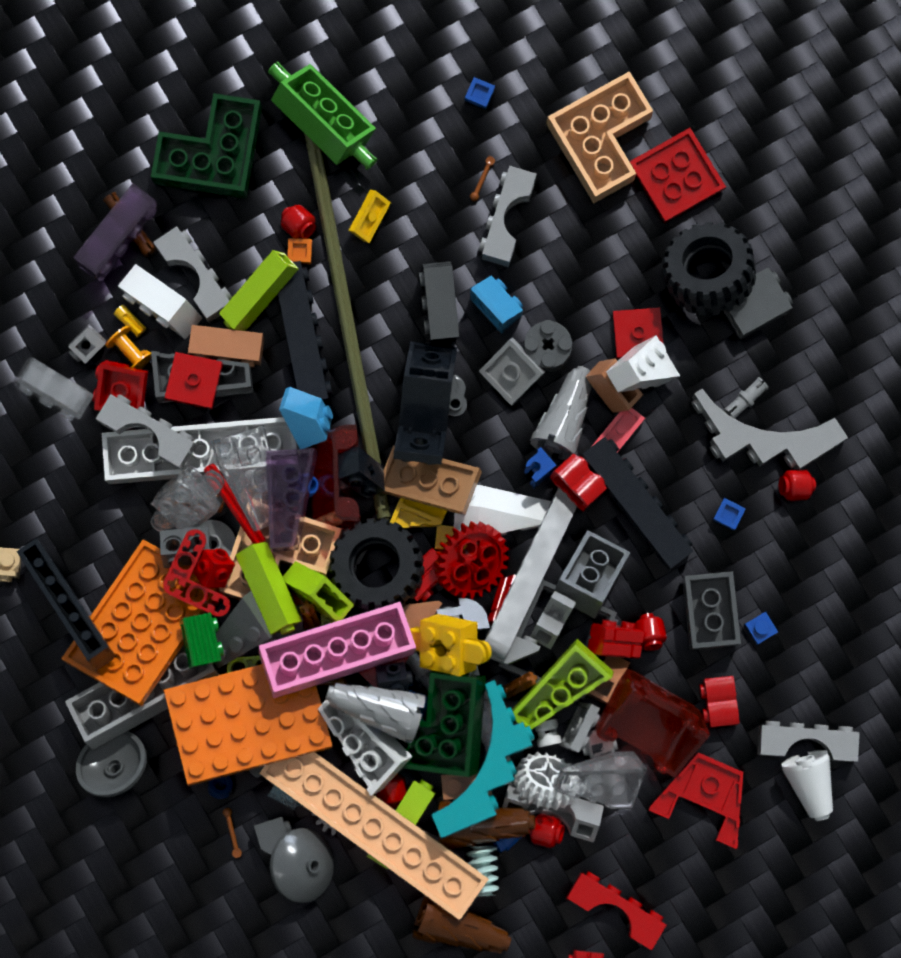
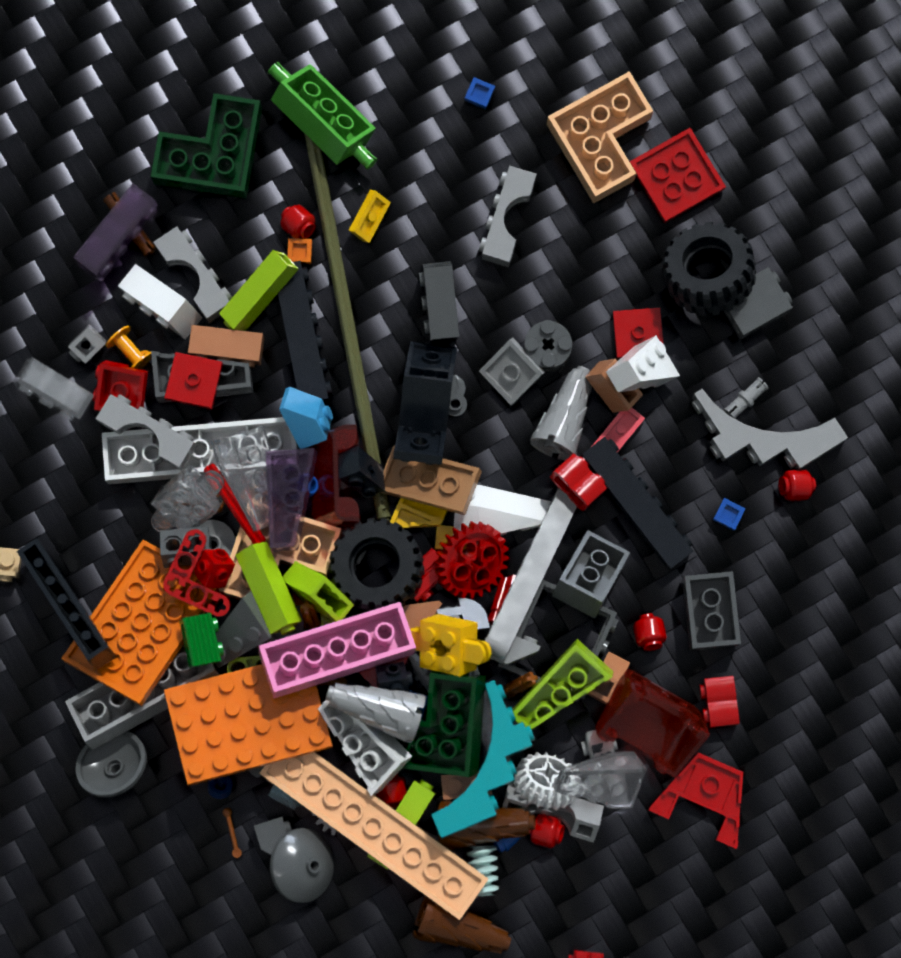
yellow piece [114,304,146,337] -> none
dark orange hinge [470,156,495,201] -> none
dark azure slope [470,276,523,334] -> none
blue hinge [524,447,556,488] -> none
light grey brick [530,591,576,649] -> none
white wheel [534,719,562,748] -> none
light grey plate [559,702,600,753] -> none
red arch [566,871,666,950] -> none
red brick [588,619,644,659] -> none
blue plate [744,611,778,645] -> none
light grey arch [757,721,860,762] -> none
white cone [782,750,833,821] -> none

